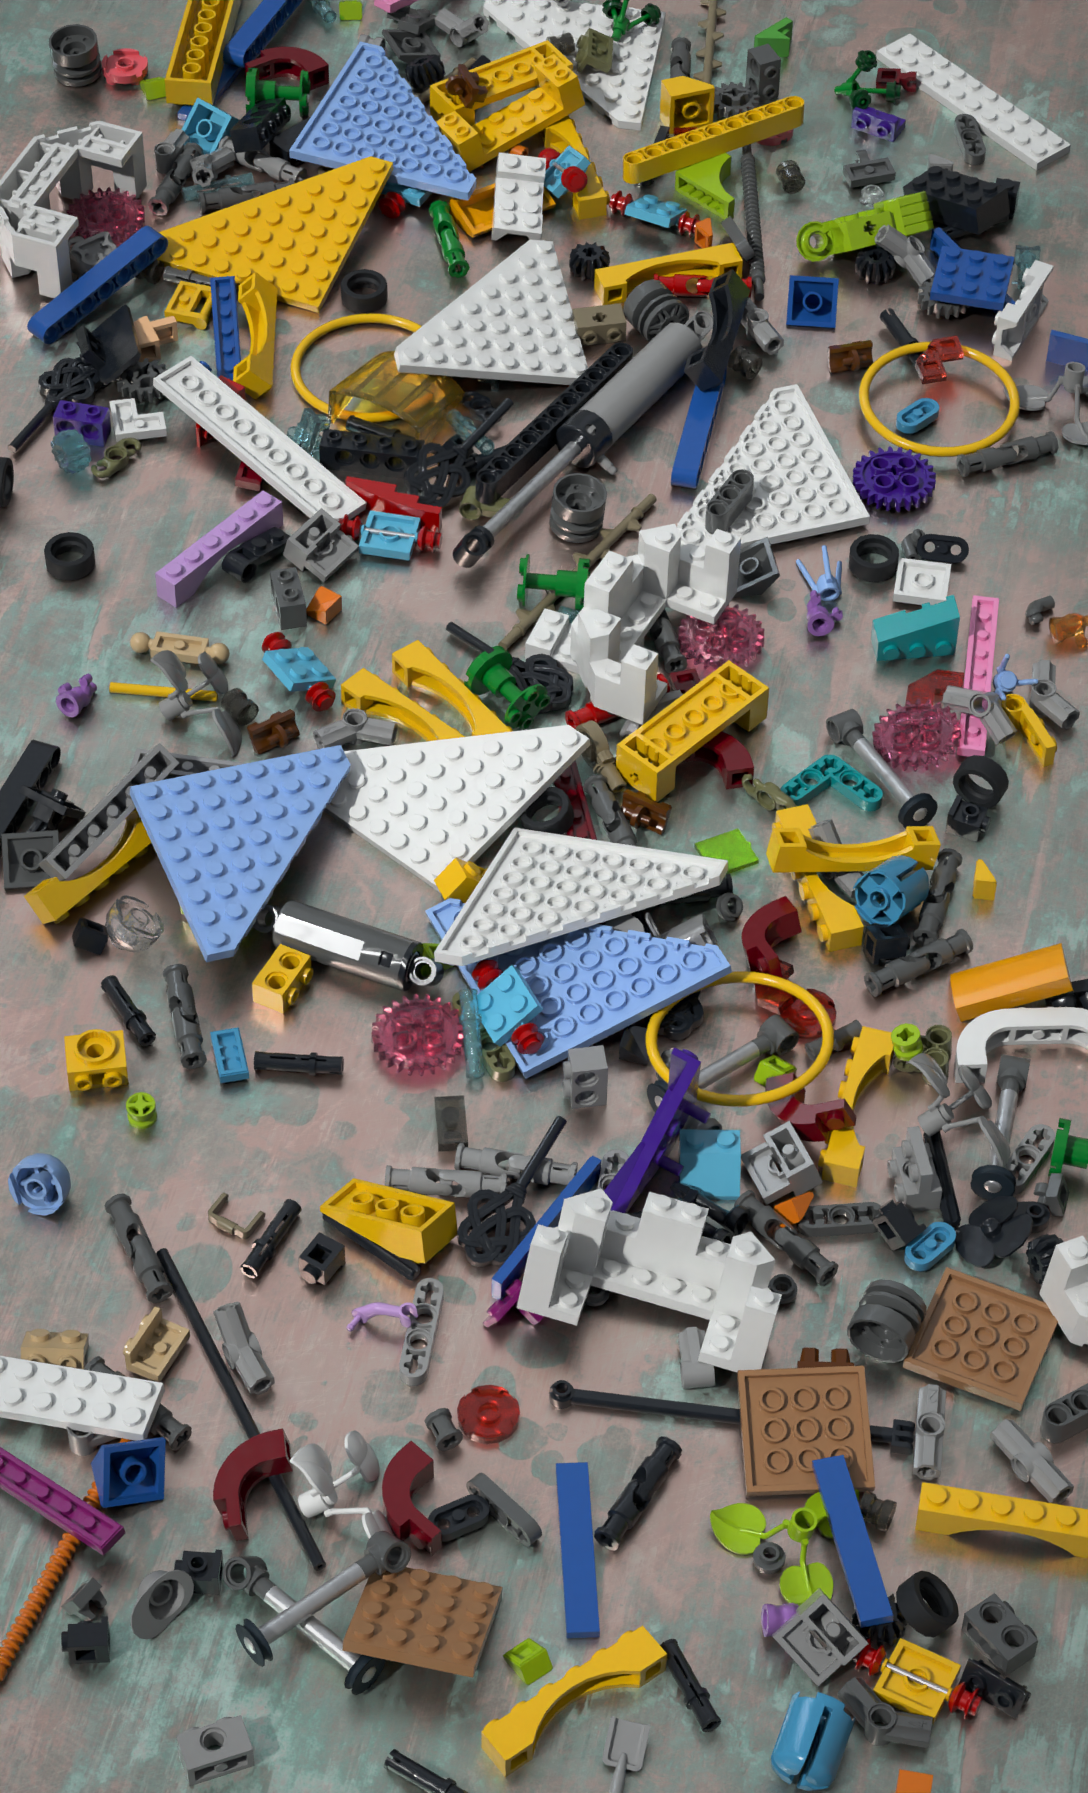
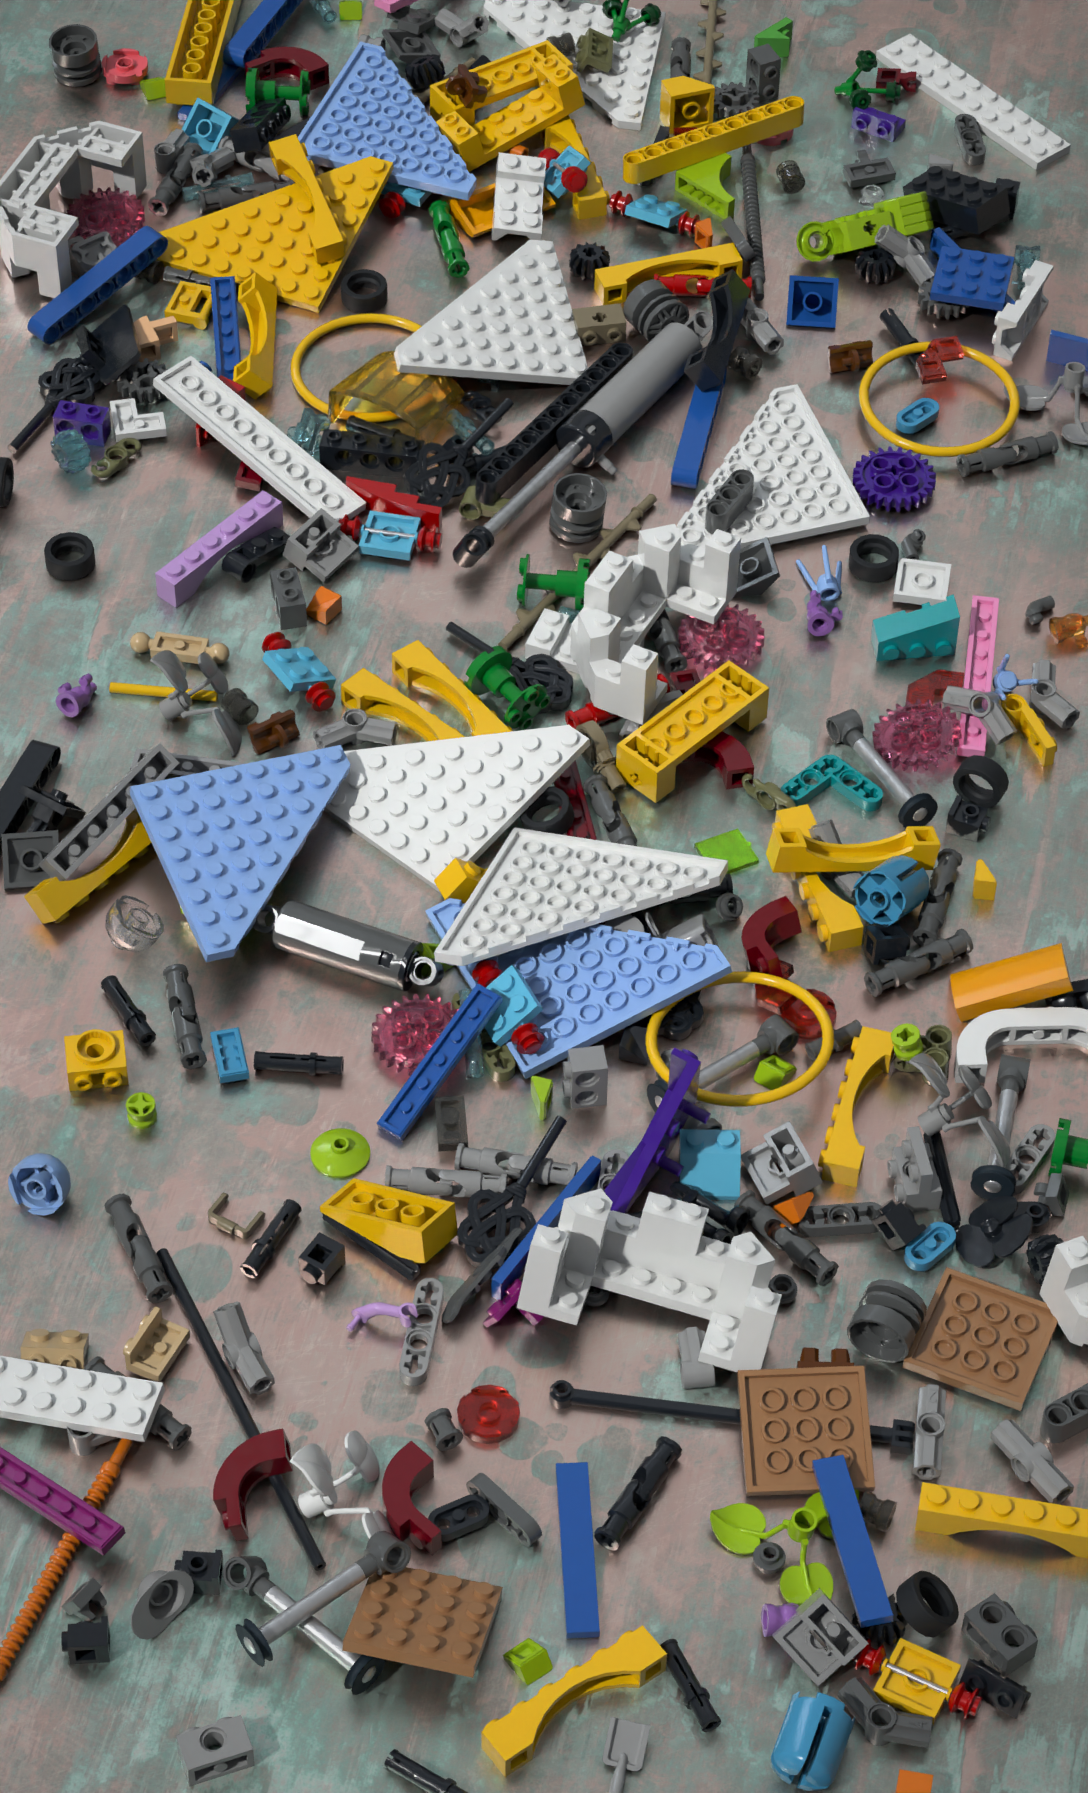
black slope [72,917,109,955] -> none
blue slope [91,1437,166,1508] -> none
yellow brick [252,944,313,1014] -> none
reddish brown hips [620,789,672,835] -> none
dark red arch [765,1072,856,1142] -> none
black plate [917,534,969,563] -> none
none -> yellow arch [269,134,347,264]
none -> lime dish [310,1128,370,1178]
none -> blue tile [377,983,503,1141]
none -> dark grey piece [442,1227,523,1323]
none -> lime slope [531,1076,553,1120]

